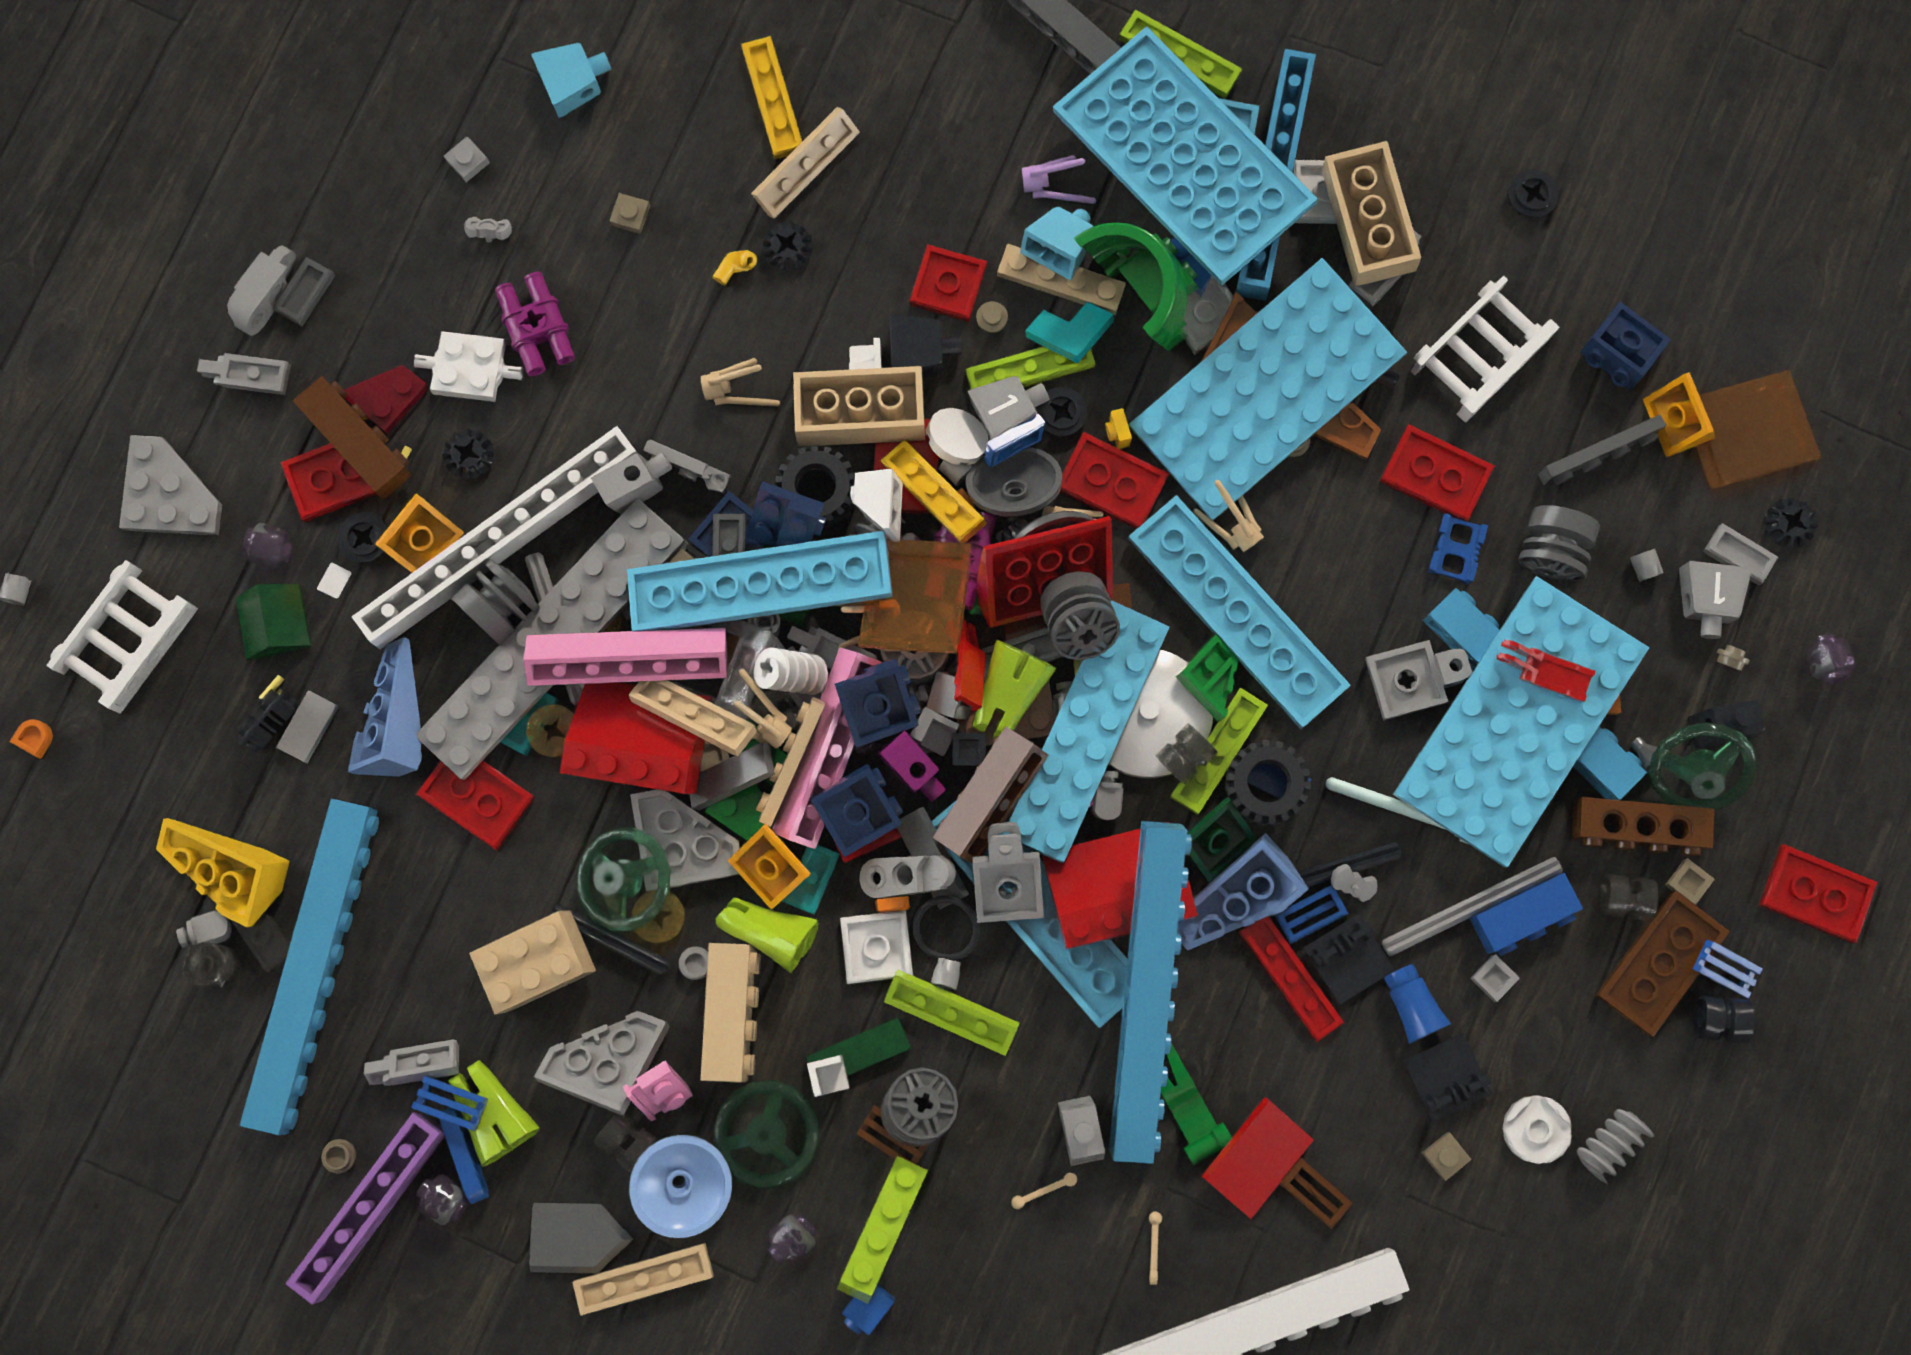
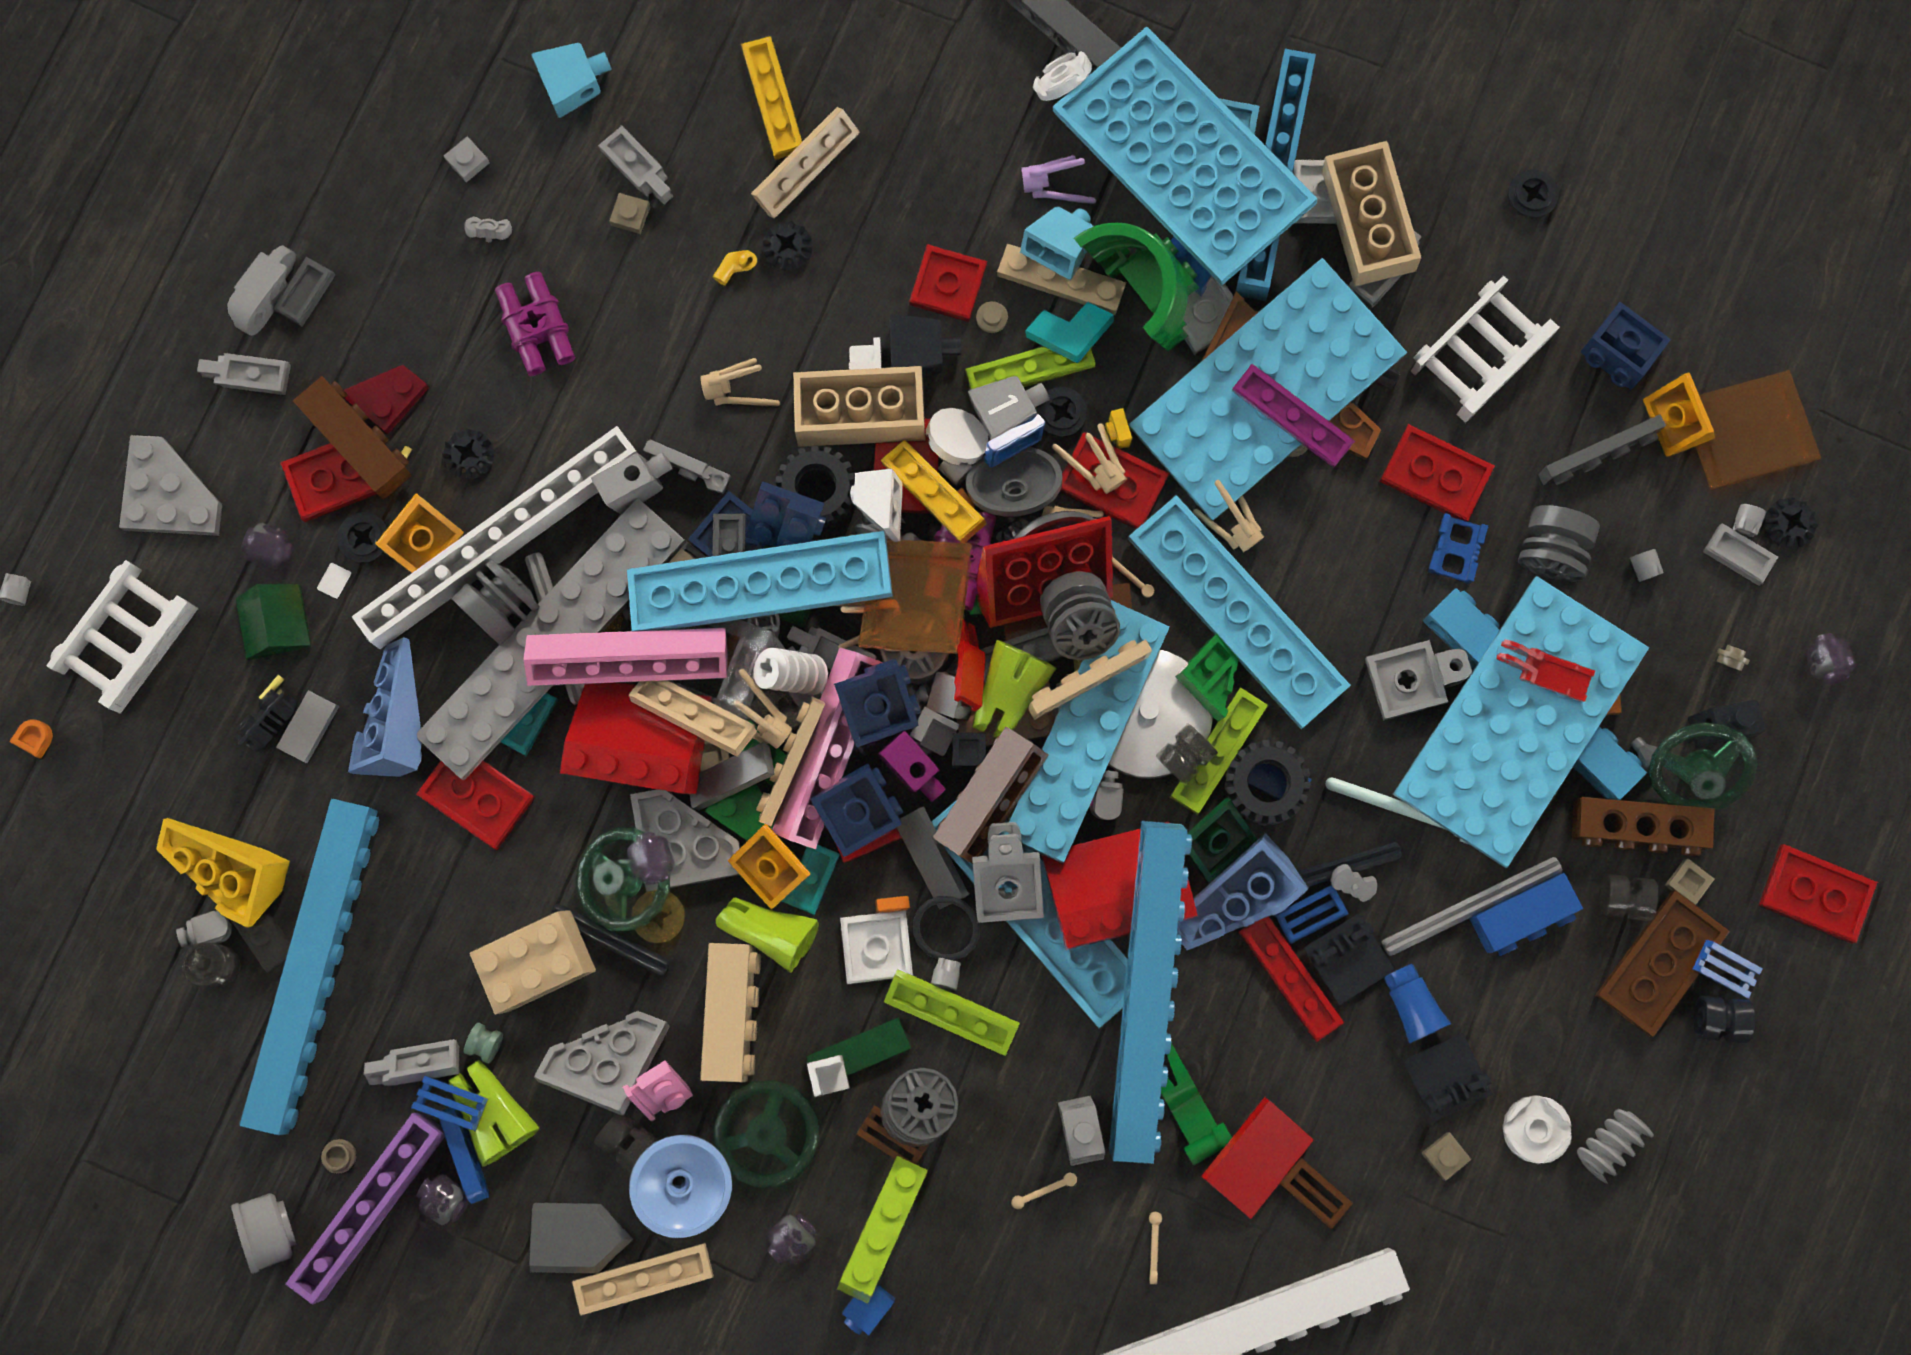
white plate [414,332,523,402] -> none
clear yellow gear [526,704,574,757] -> none
light grey tile [679,947,708,980] -> none
light grey piece [860,855,956,898] -> none
lime plate [1119,9,1242,99] -> none
light grey plate [1470,954,1520,1002] -> none
light grey torso [1679,561,1751,639] -> none
none -> light grey wheel [231,1193,296,1274]
none -> sand green wheel [464,1023,503,1064]
none -> light grey hinge [598,126,673,204]
none -> clear purple head [628,832,675,885]
none -> tan plate [1028,640,1152,720]
none -> white tile [1033,52,1092,101]
none -> tan plant [1052,423,1127,494]
none -> tan hinge [1112,554,1154,598]
none -> magenta tile [1232,364,1355,468]
none -> light grey hose [1733,504,1766,537]

